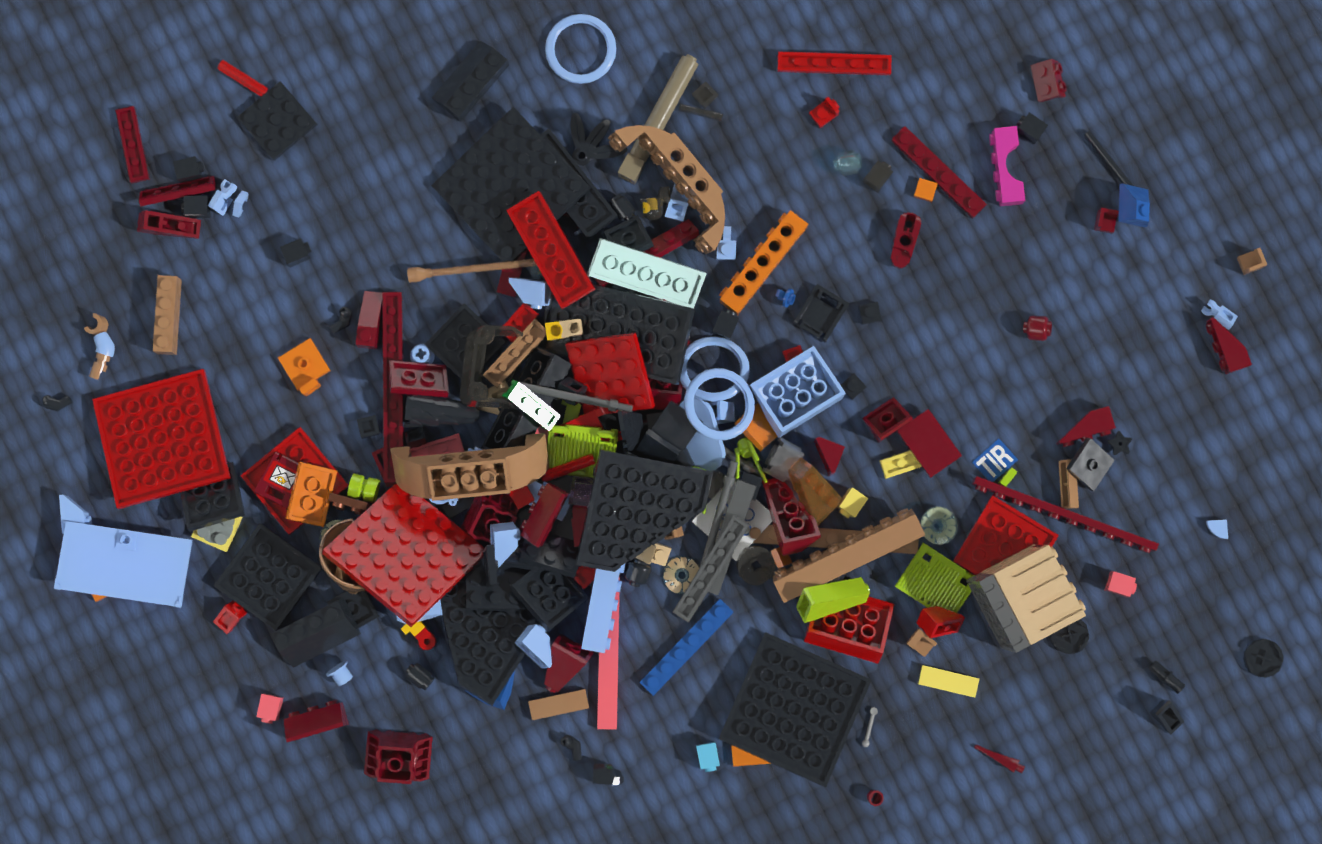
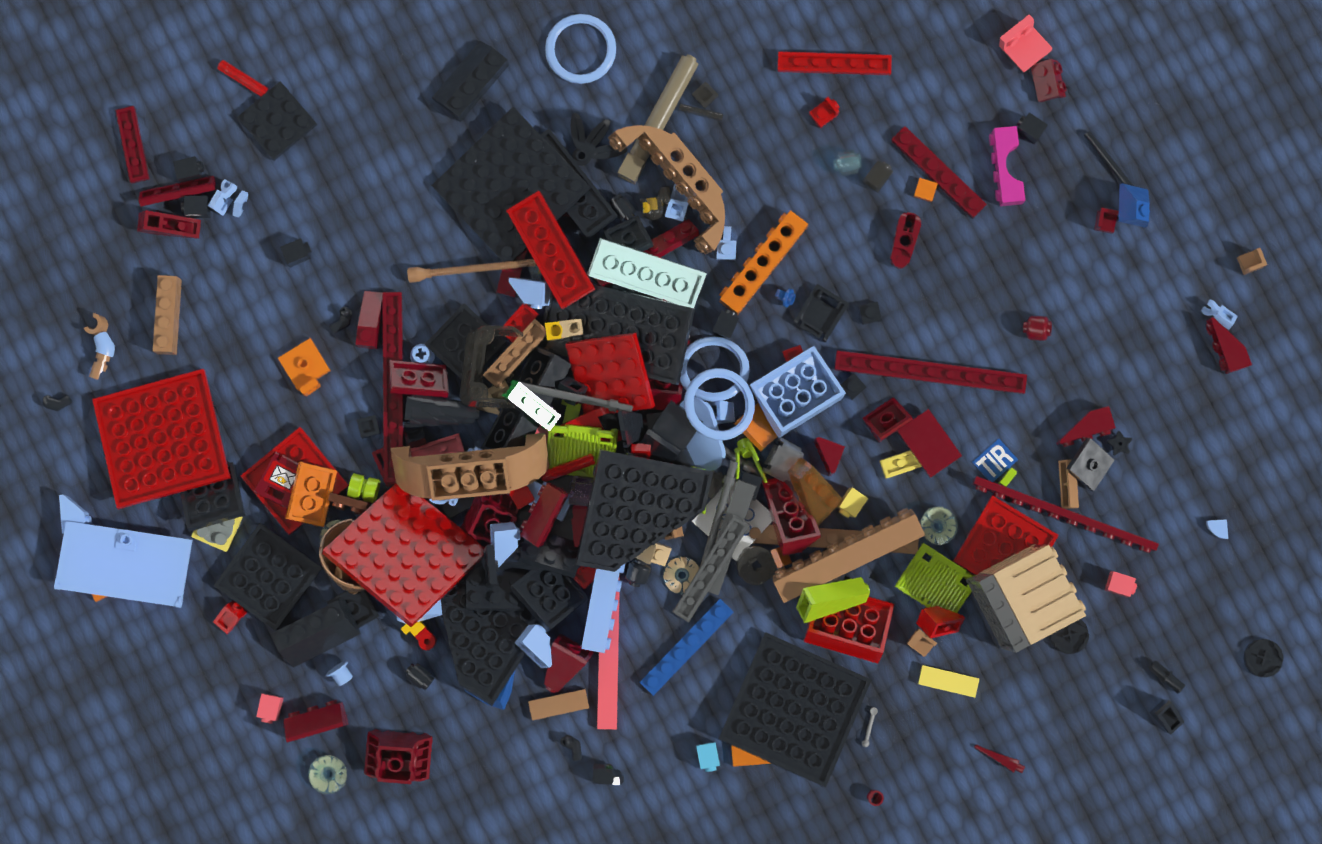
none -> clear light blue dish [308,755,347,794]
none -> red plate [631,443,651,459]
none -> dark red plate [834,350,1027,394]
none -> coral bracket [999,15,1052,72]

